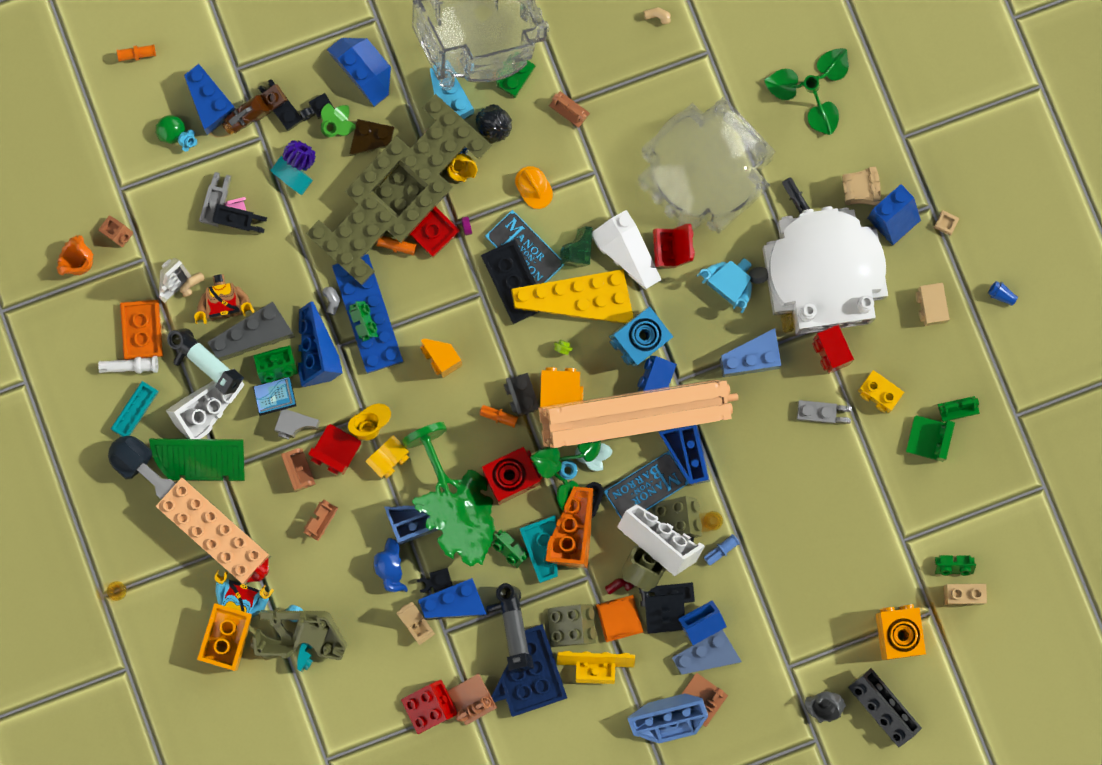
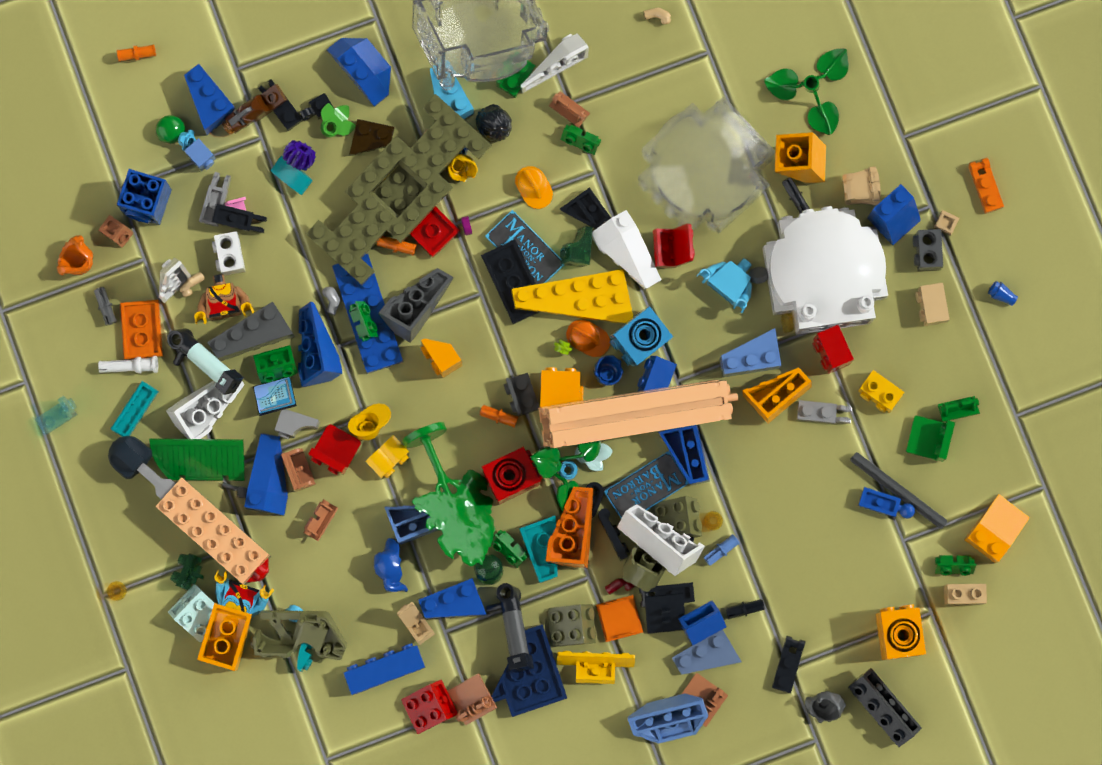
black plate [417,568,453,593] -> none
none -> clear light blue bracket [35,396,78,435]
none -> dark grey axle [94,287,117,326]
none -> blue brick [117,169,172,225]
none -> light aqua bracket [168,584,214,642]
none -> clear green hips [170,553,205,590]
none -> medium blue brick [184,138,216,171]
none -> white brick [212,231,246,276]
none -> dark grey hand [222,482,247,498]
none -> blue wedge [244,433,288,516]
none -> blue brick [344,643,426,695]
none -> dark grey wedge [379,268,453,343]
none -> clear green hair [474,554,504,585]
none -> white wedge [521,34,589,93]
none -> green hinge [560,124,601,155]
none -> black wing [560,187,611,229]
none -> orange piece [566,319,610,357]
none -> blue hair [594,355,623,386]
none -> black plate [598,509,629,561]
none -> black axle [725,599,765,620]
none -> light orange wedge [742,367,812,424]
none -> black plate [772,636,805,693]
none -> light orange slope [775,132,826,183]
none -> dark grey axle [850,452,947,529]
none -> blue plate [858,487,915,519]
none -> dark grey brick [913,229,943,271]
none -> light orange slope [964,494,1030,563]
none -> orange plate [969,158,1004,214]

